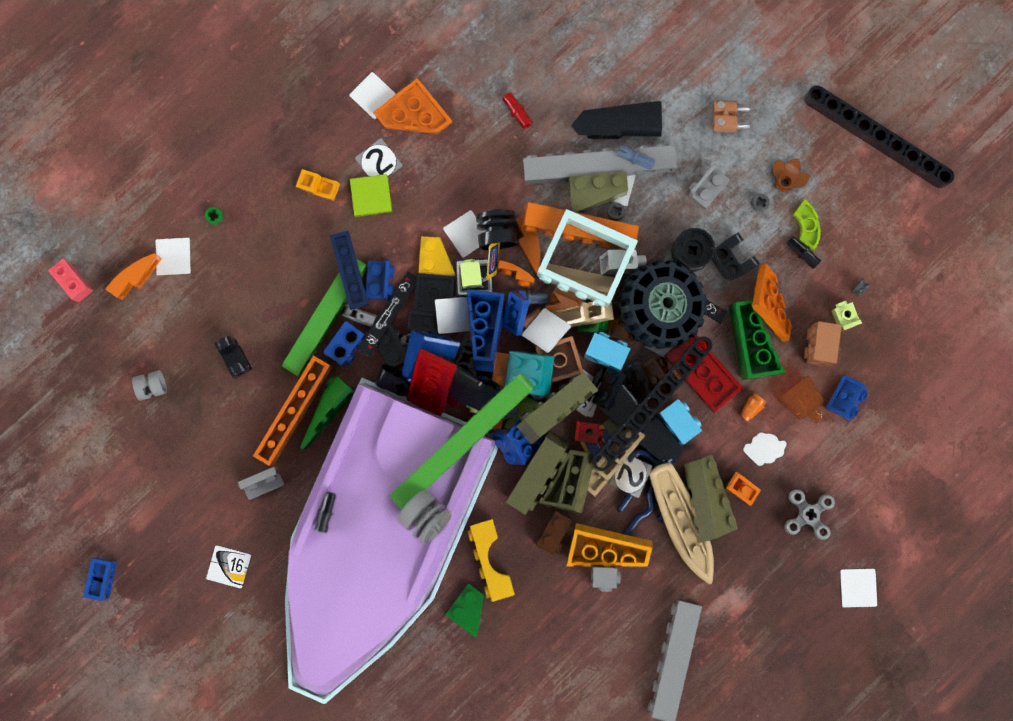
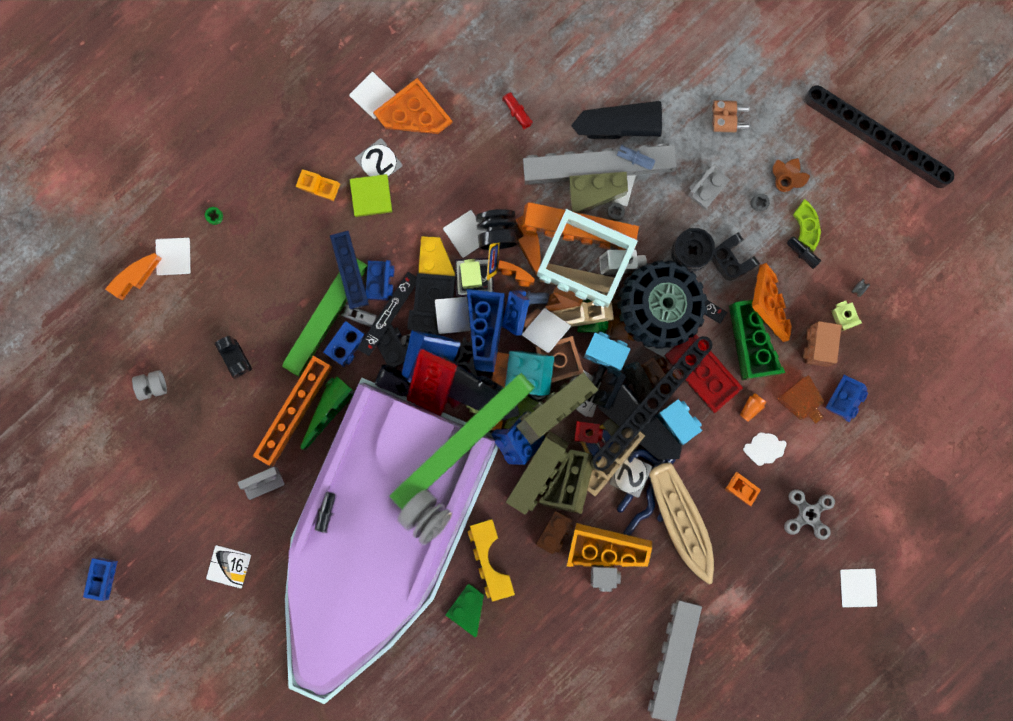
coral brick [48,259,94,303] -> none
olive wedge [684,455,738,543] -> none

